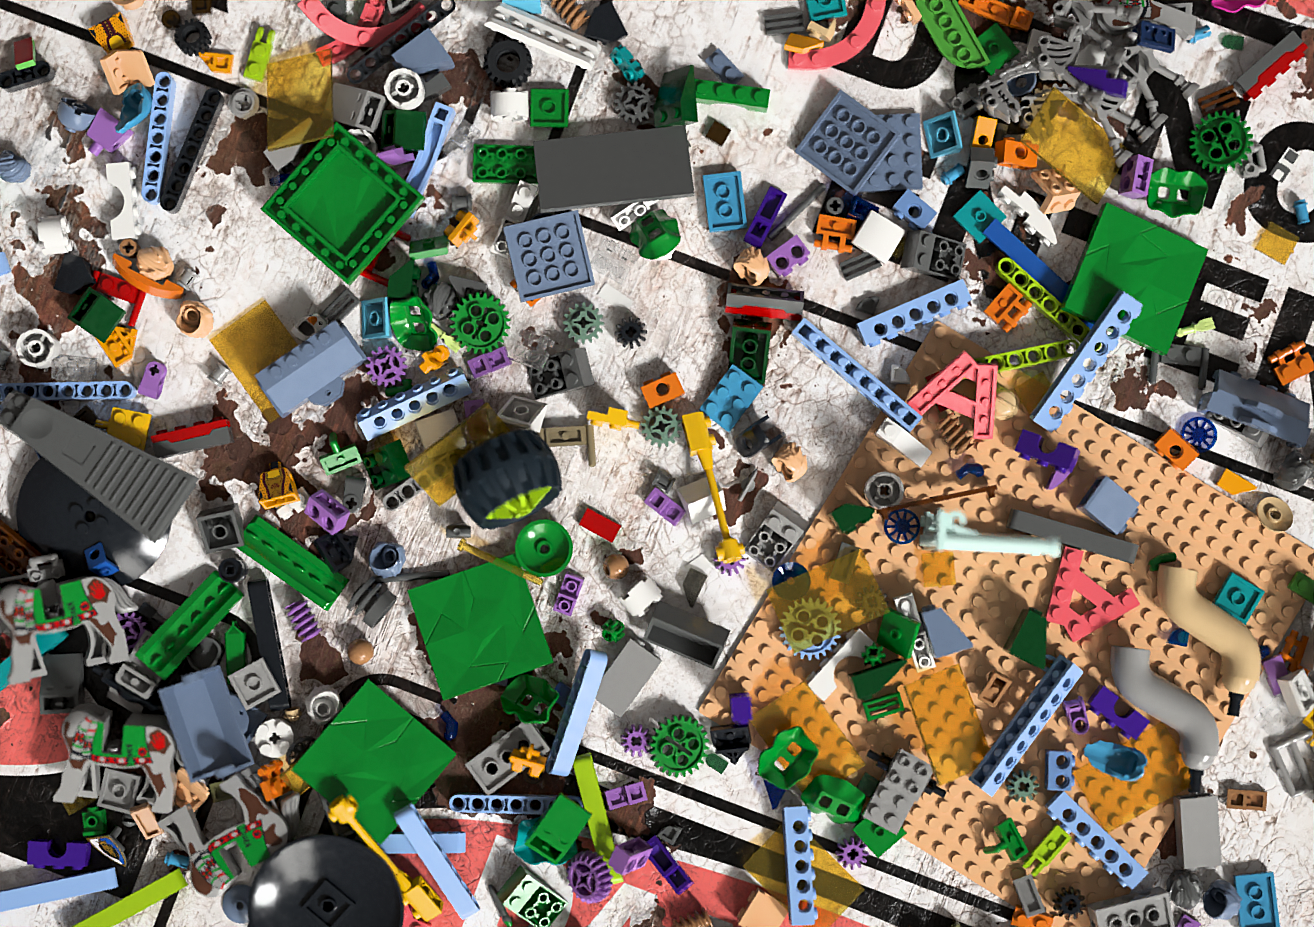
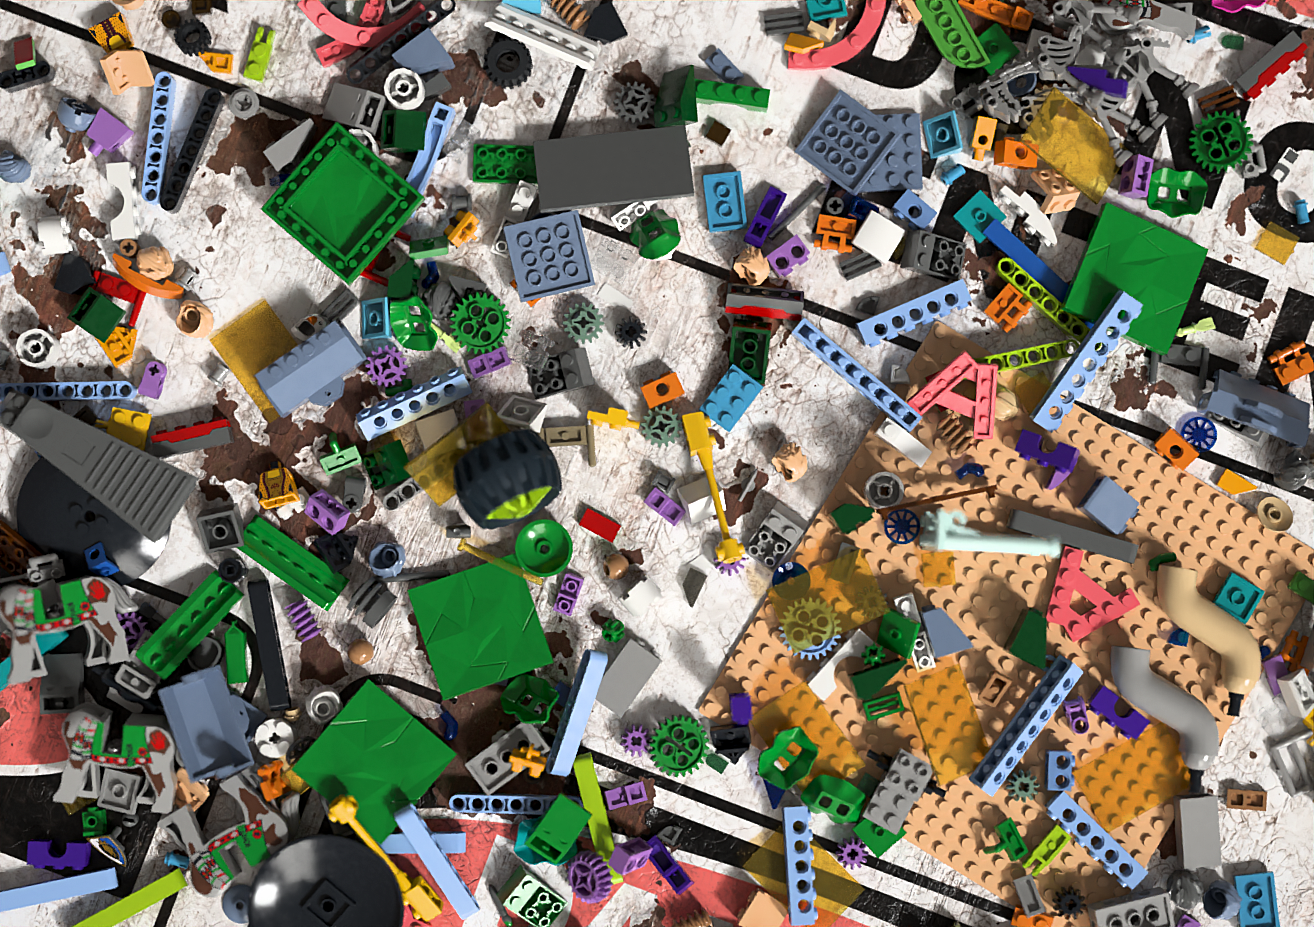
clear brick [51,354,97,383] -> none
dark azure hair [115,83,153,134] -> none
tile [130,802,164,840] -> none
olive tile [209,779,234,803] -> none
light grey plate [228,658,281,711] -> none
clear yellow piece [267,49,334,152] -> none
medium lavender slope [377,145,415,165] -> none
light orange hips [418,345,450,374] -> none
white brick [490,88,529,122] -> none
green plate [530,88,569,128] -> none
teal hinge [609,44,645,85] -> none
dark grey piece [643,601,731,669] -> none
black piece [734,414,782,458] -> none
dark grey brick [965,147,998,189] -> none
dark azure hair [1084,740,1148,781] -> none
dark blue bracket [1132,20,1175,53] -> none

